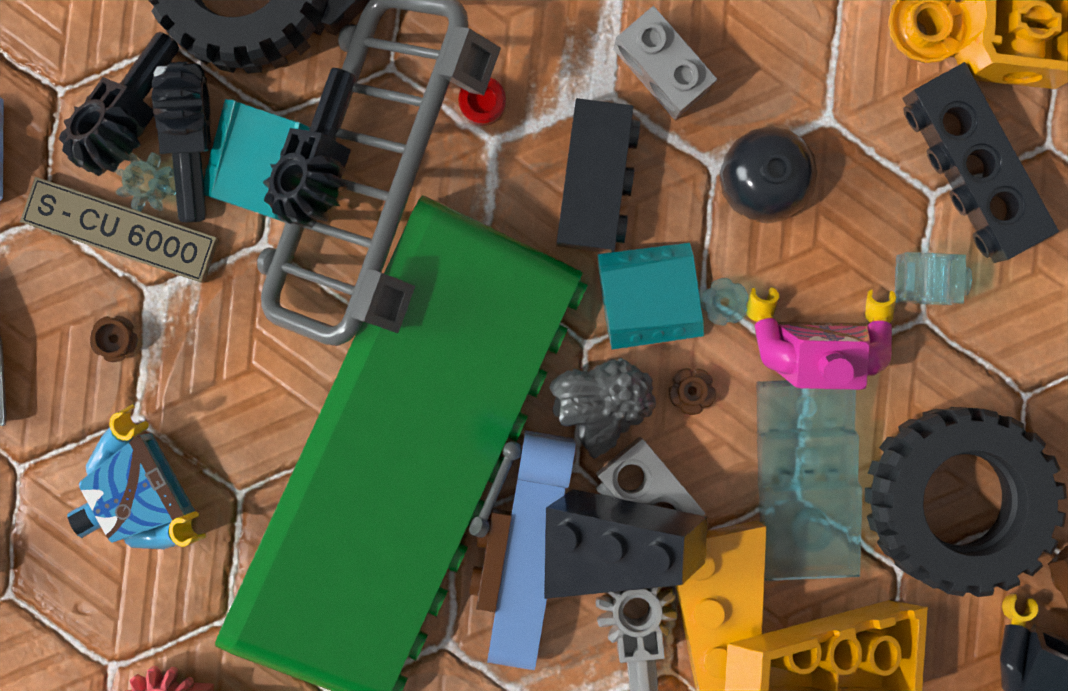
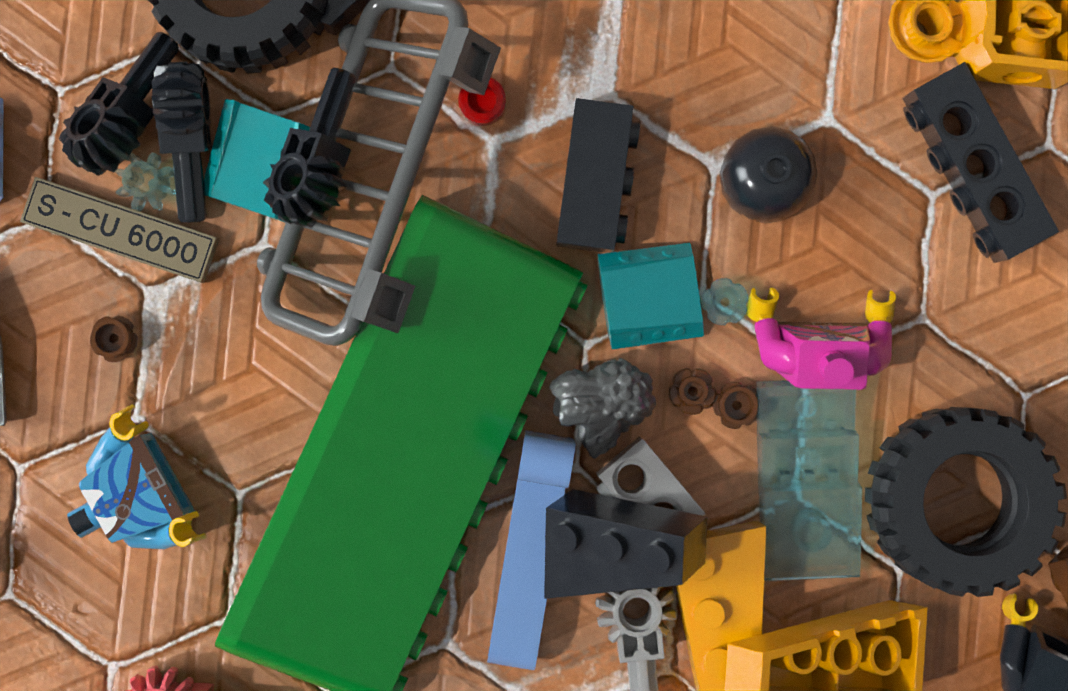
dark grey hinge [469,441,522,538] -> none
reddish brown plate [469,508,512,613] -> none
light grey brick [613,5,717,120] -> none
clear light blue brick [894,252,972,306] -> none
none -> reddish brown plate [713,382,760,429]

